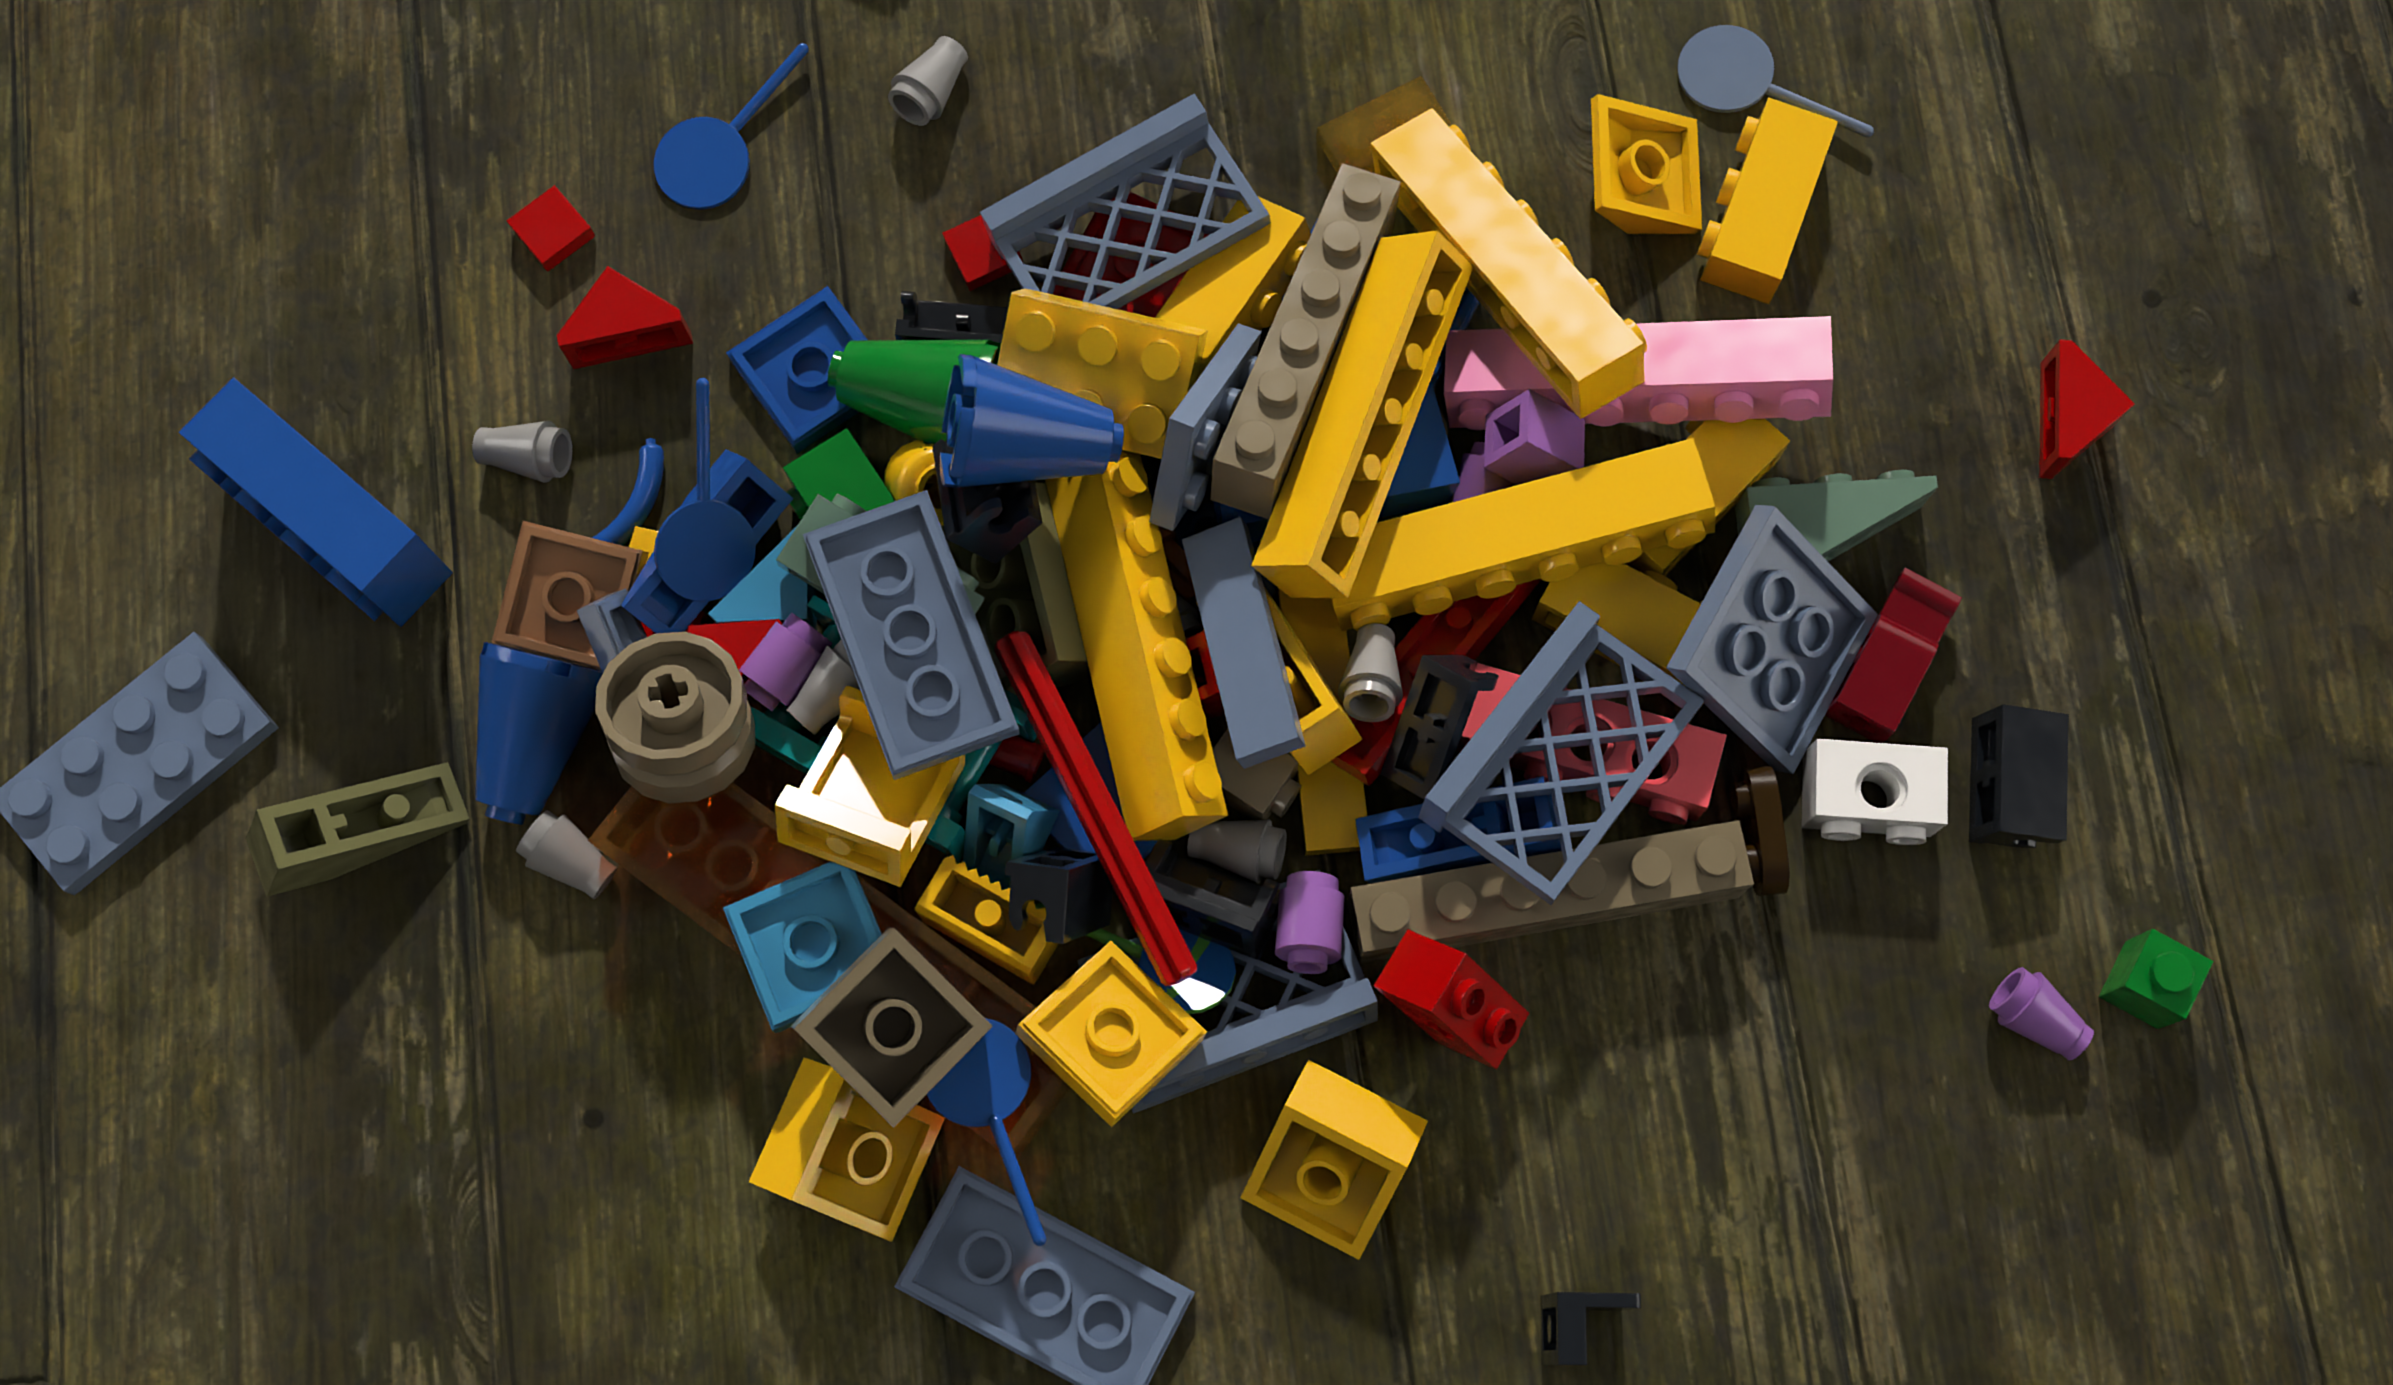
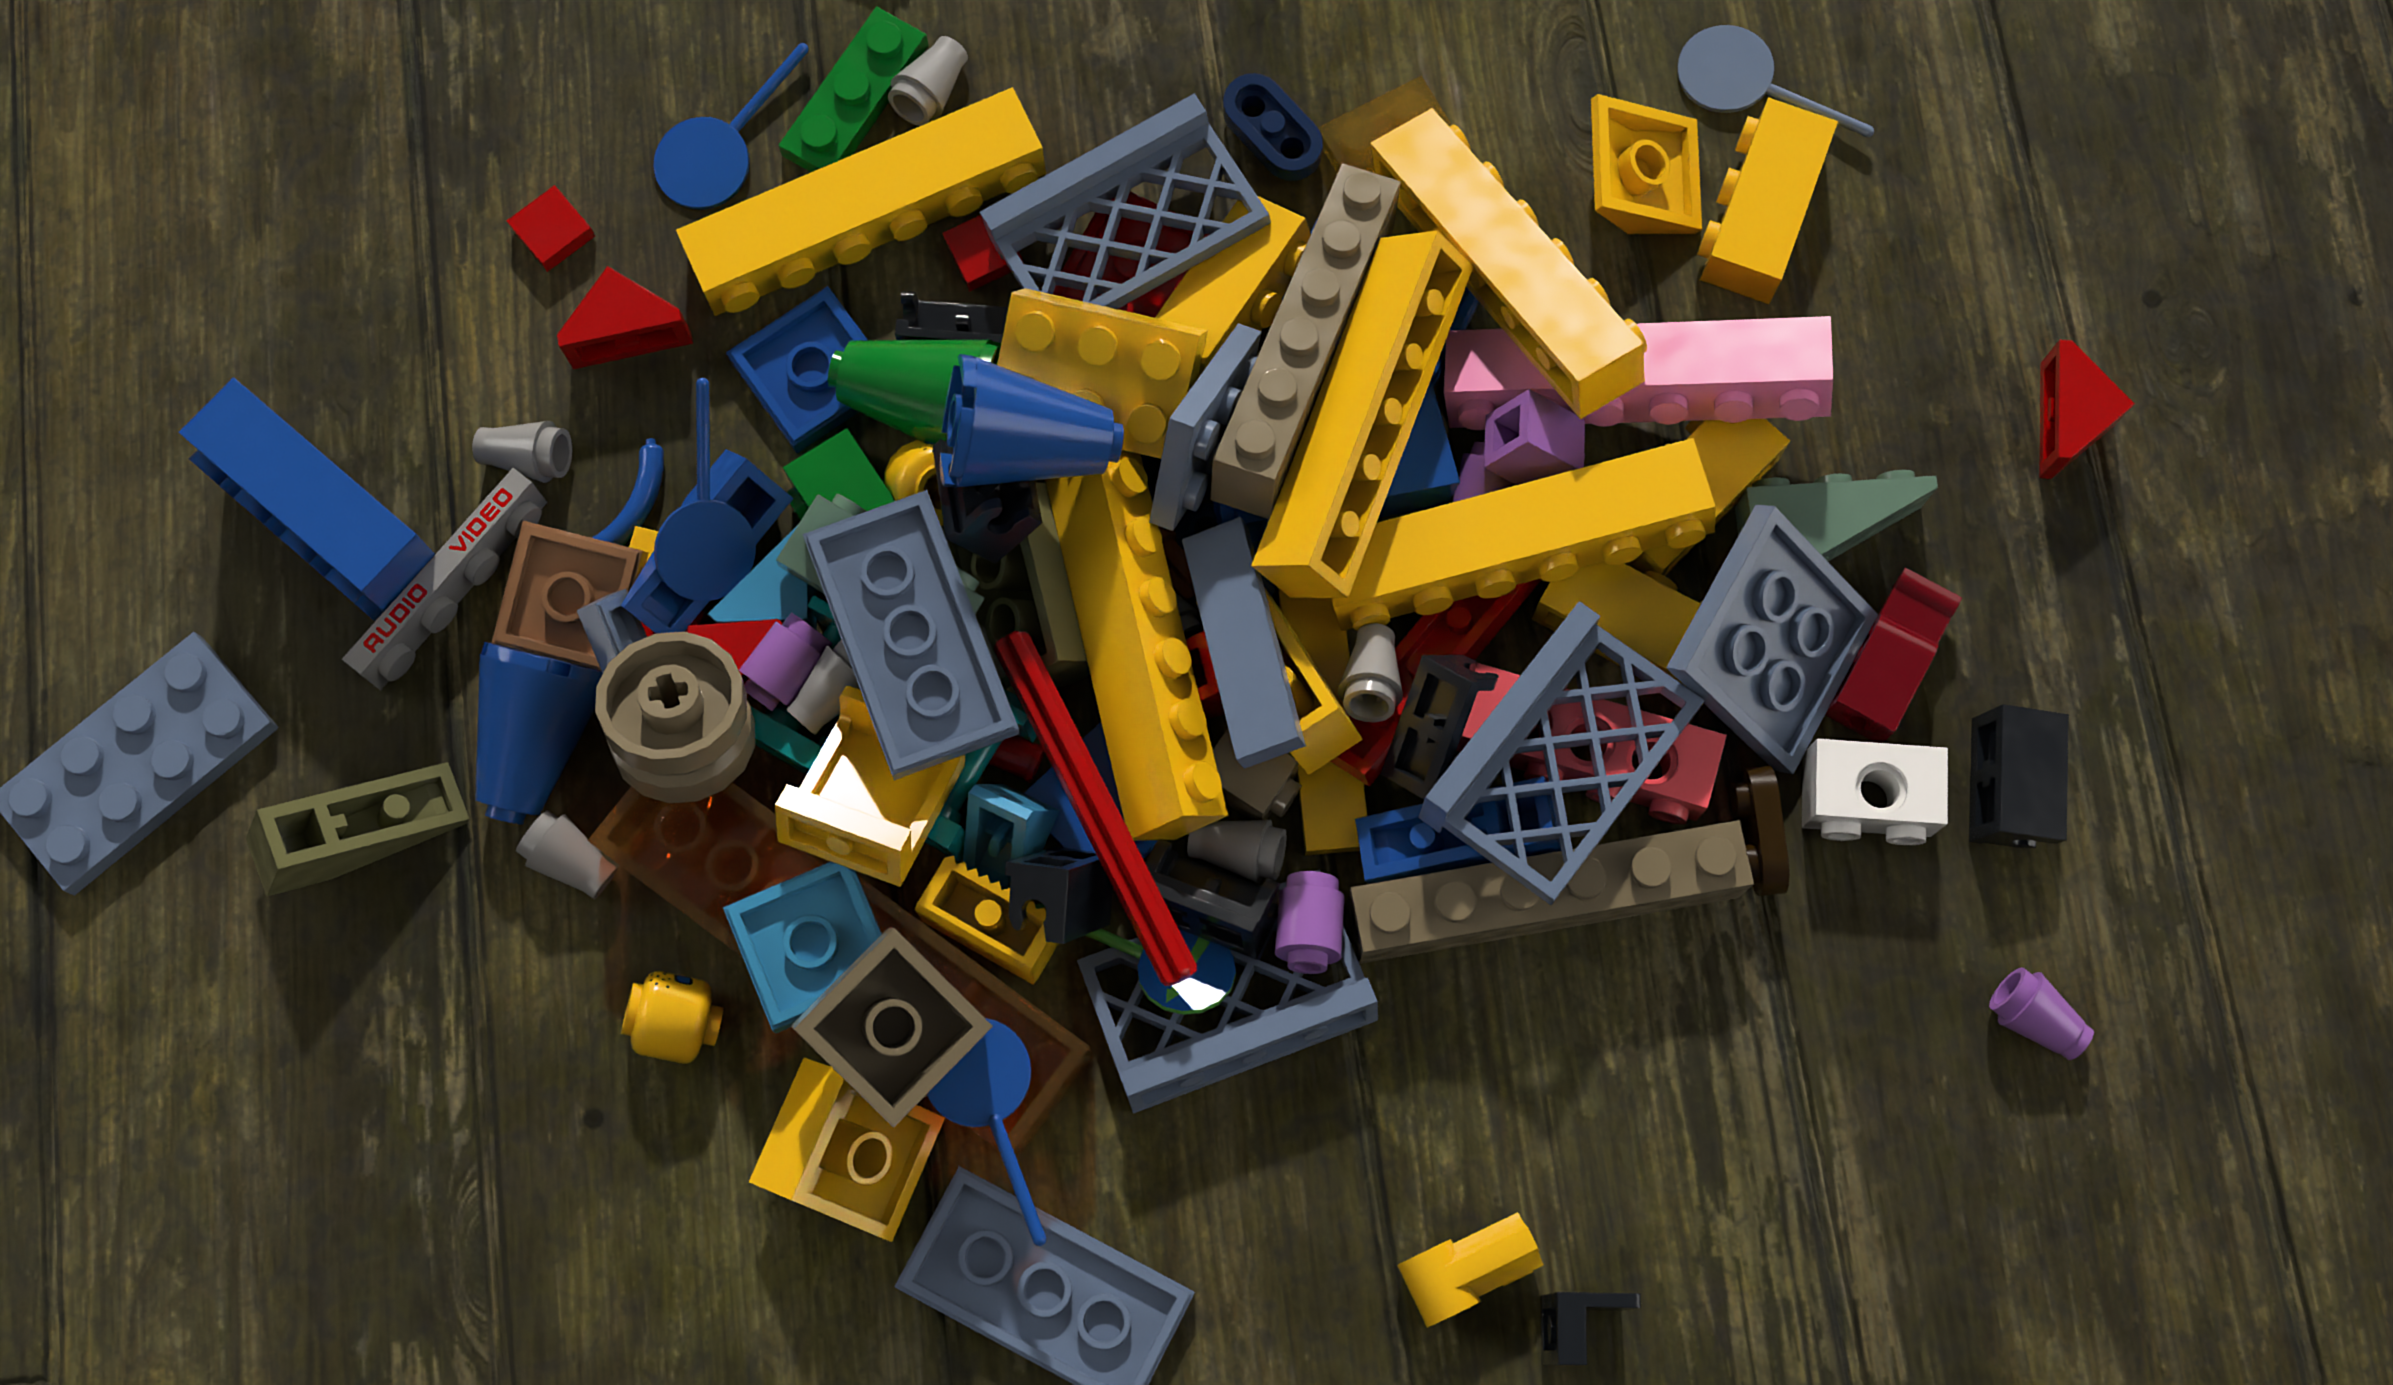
yellow tile [1015,941,1207,1127] -> none
yellow slope [1240,1060,1428,1260] -> none
red brick [1374,929,1530,1070] -> none
green brick [2098,928,2214,1029] -> none
none -> light grey plate [342,468,548,691]
none -> yellow head [621,971,723,1064]
none -> yellow brick [676,87,1046,316]
none -> green plate [778,6,929,172]
none -> dark blue plate [1223,73,1323,181]
none -> yellow piece [1397,1212,1544,1328]

